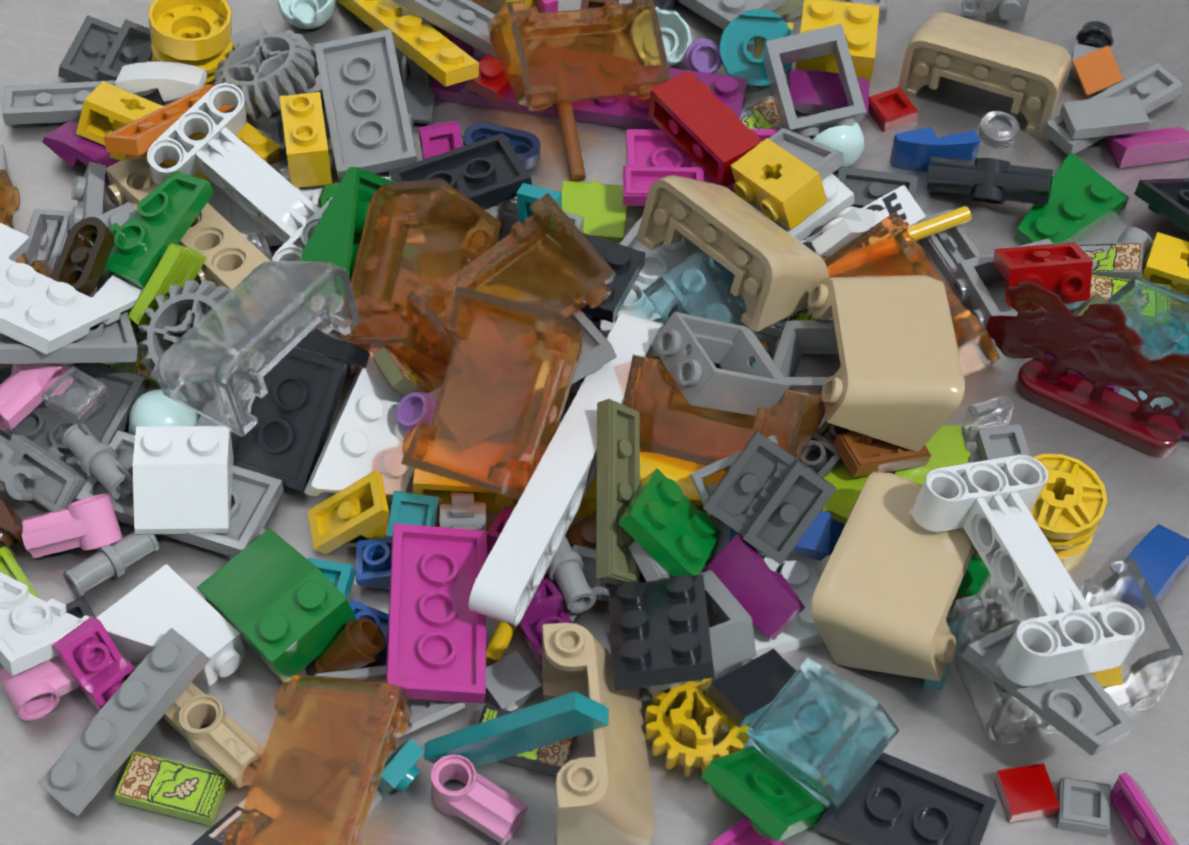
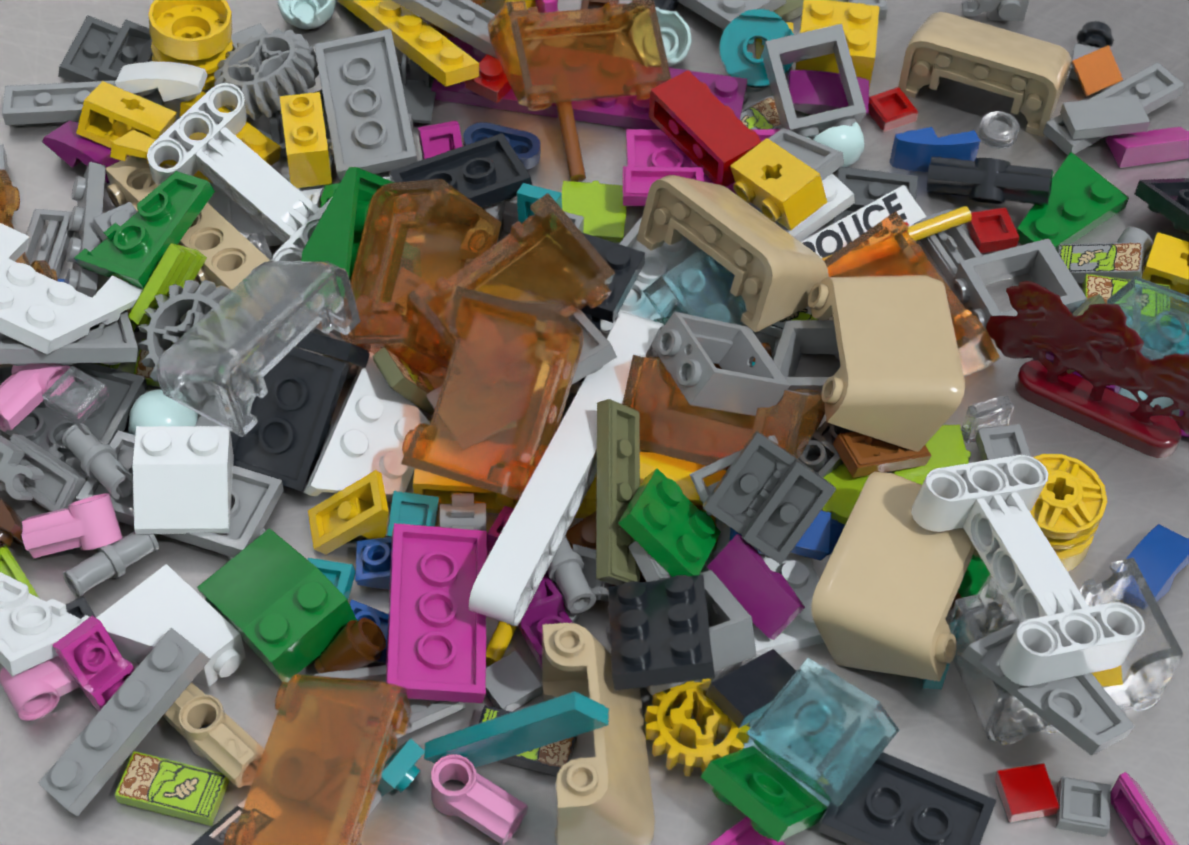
dark brown plate [51,217,115,296] -> none
orange plate [104,85,239,159] -> none
medium lavender plate [396,392,440,436] -> none
medium lavender plate [684,39,722,74] -> none
white slope [811,207,877,256] -> none
red bracket [993,242,1093,307] -> none
none -> red plate [965,207,1019,253]

